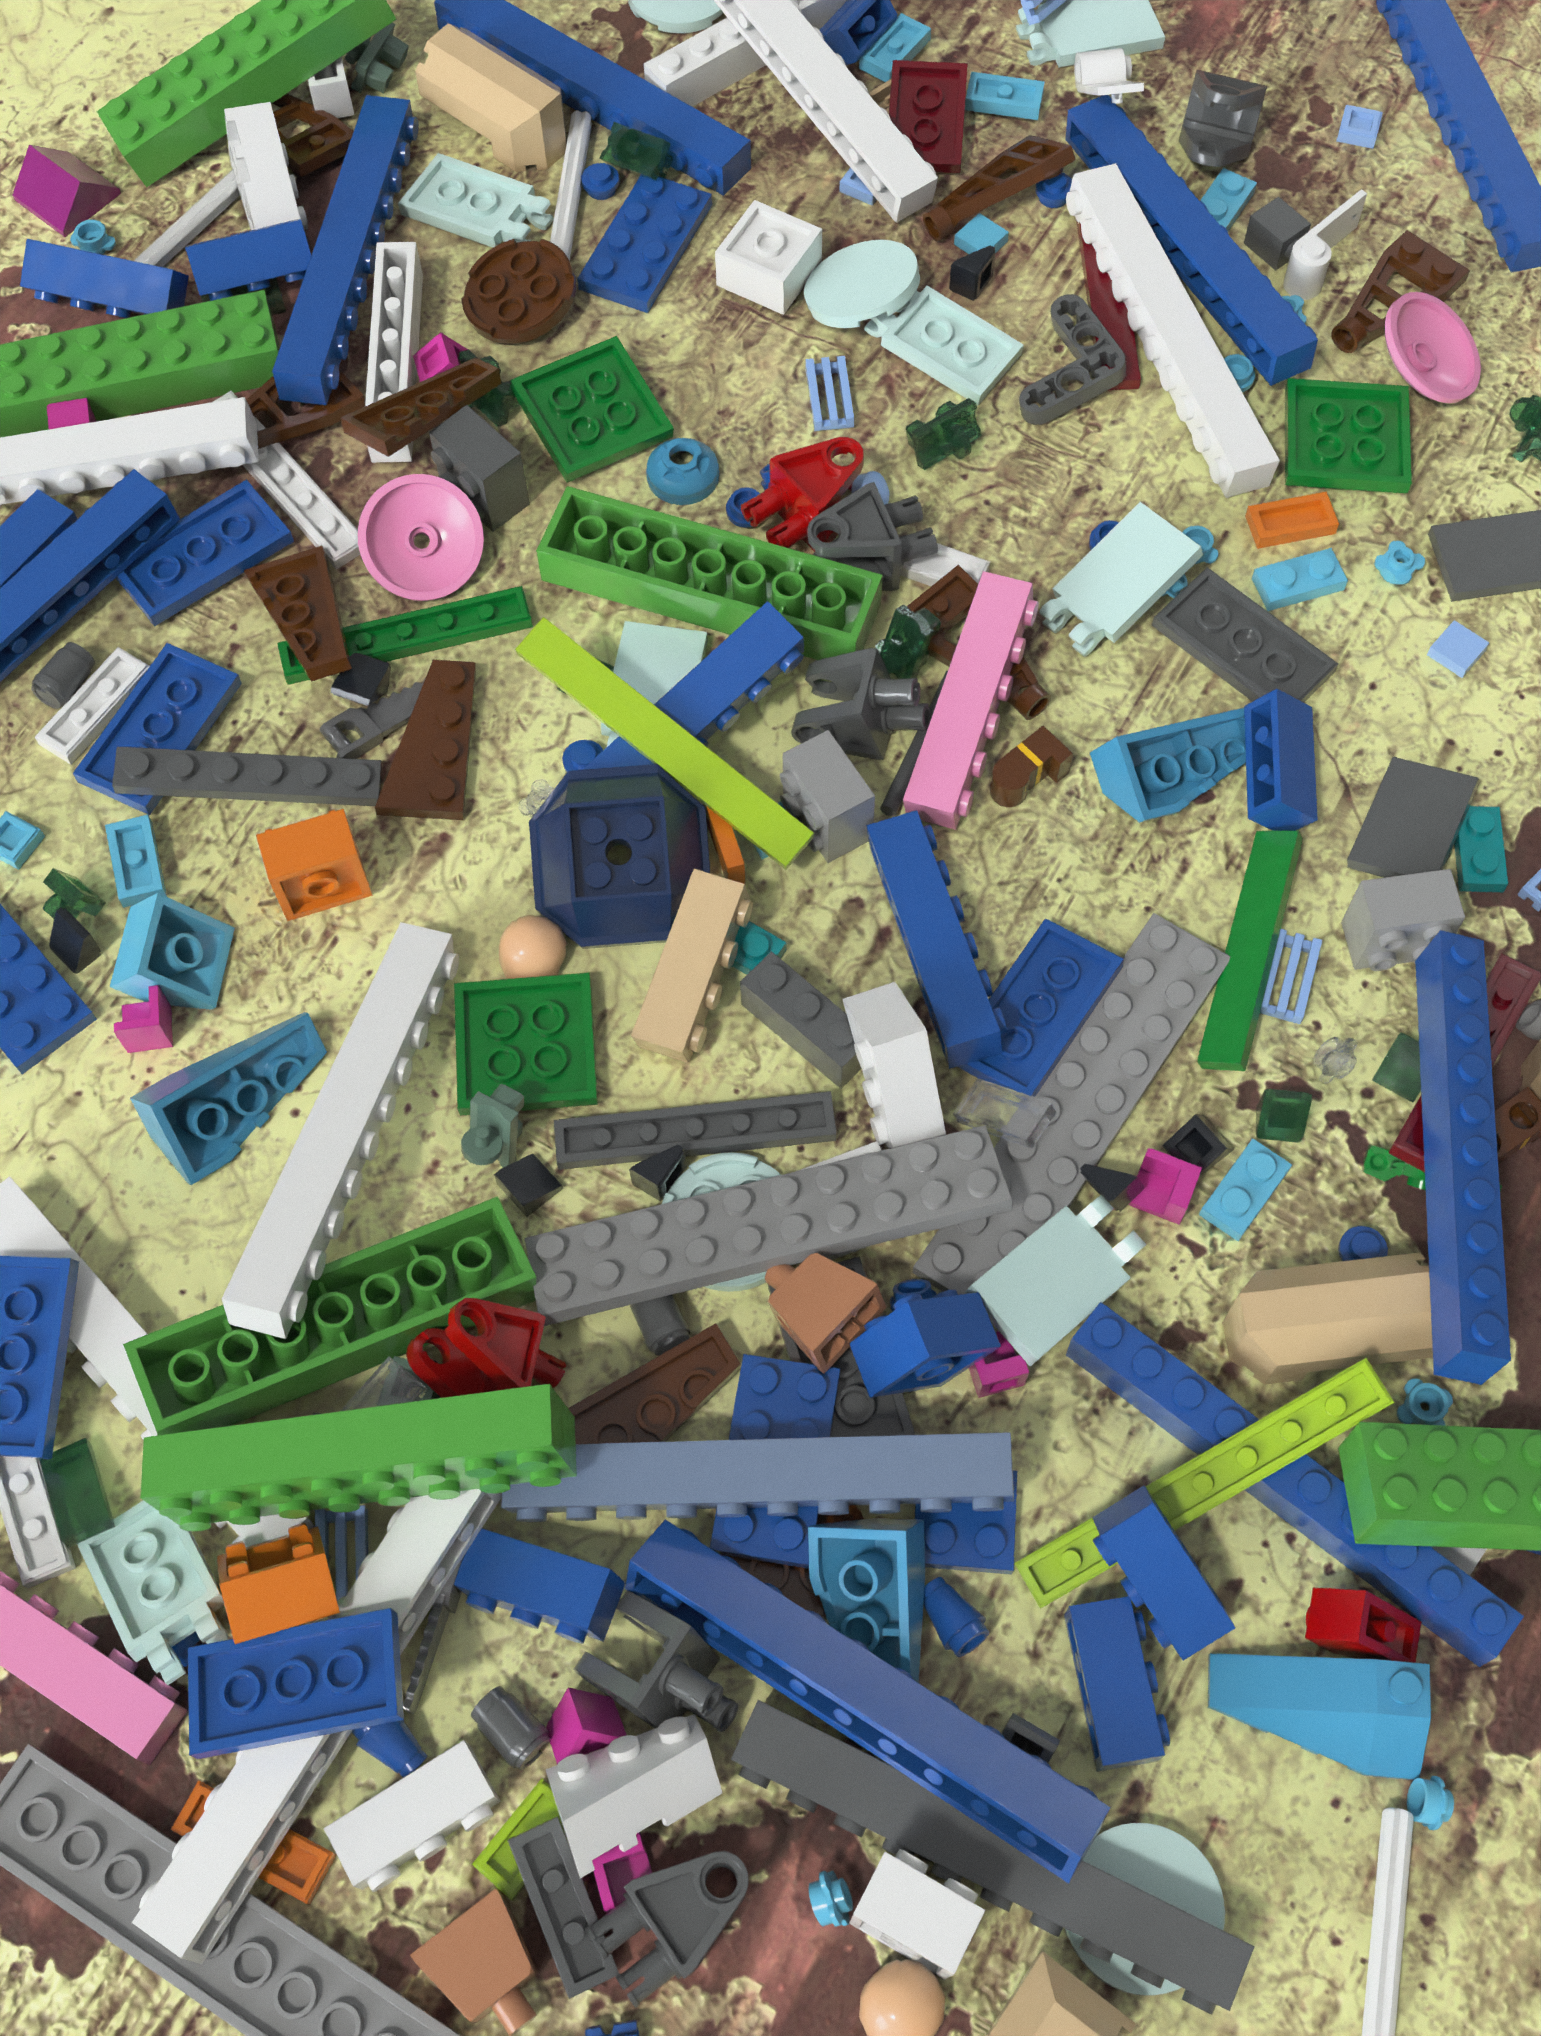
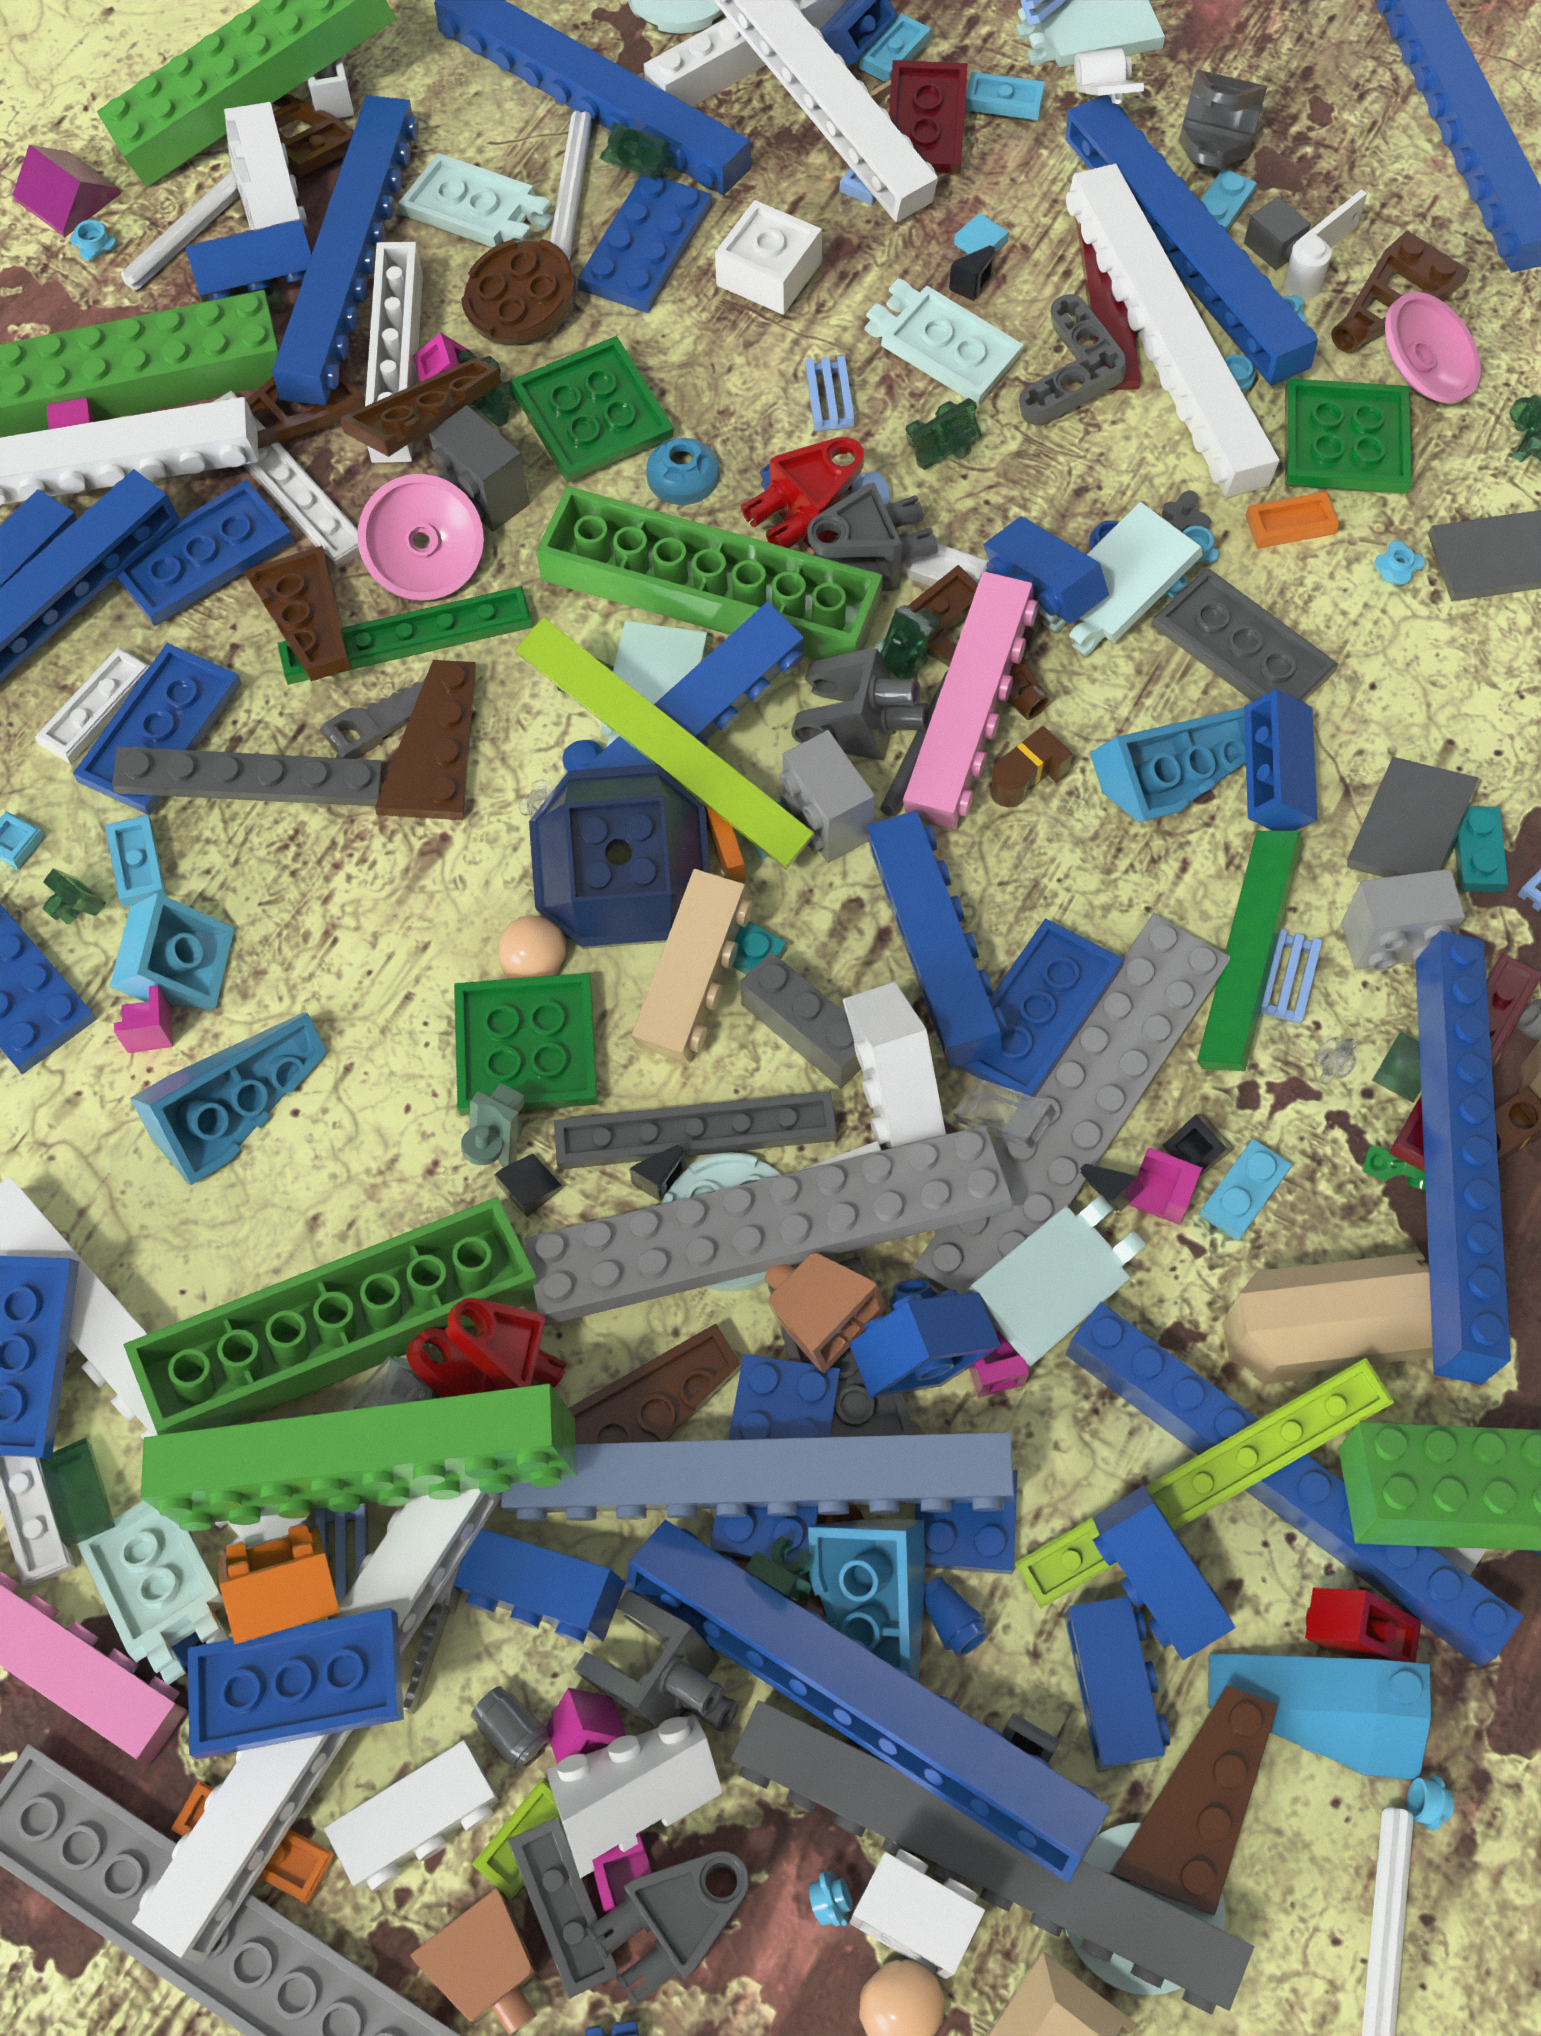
brick [20,239,189,318] -> none
dark grey piece [31,642,95,709] -> none
black slope [49,907,101,974] -> none
white brick [222,922,459,1339] -> none
orange container [256,809,373,921] -> none
black slope [330,653,391,706] -> none
sand green hips [345,23,409,94] -> none
blue cone [352,1720,428,1778] -> none
tan brick [415,24,567,172] -> none
blue plate [581,163,619,200] -> none
dark grey piece [630,1295,691,1356] -> none
blue plate [726,488,760,528] -> none
light aqua tile [804,240,920,328] -> none
reddish brown plate [923,135,1076,242] -> none
blue plate [1035,173,1072,208] -> none
medium azure plate [1252,548,1348,611] -> none
clear green slope [1255,1089,1312,1143] -> none
light blue tile [1336,105,1383,149] -> none
blue plate [1338,1226,1388,1261] -> none
medium azure plate [1397,1379,1453,1426] -> none
light blue tile [1427,620,1489,678] -> none
none -> clear green tile [745,1536,814,1603]
none -> blue brick [983,516,1109,624]
none -> reddish brown wing [1109,1685,1278,1916]
none -> dark grey piece [1162,490,1211,532]

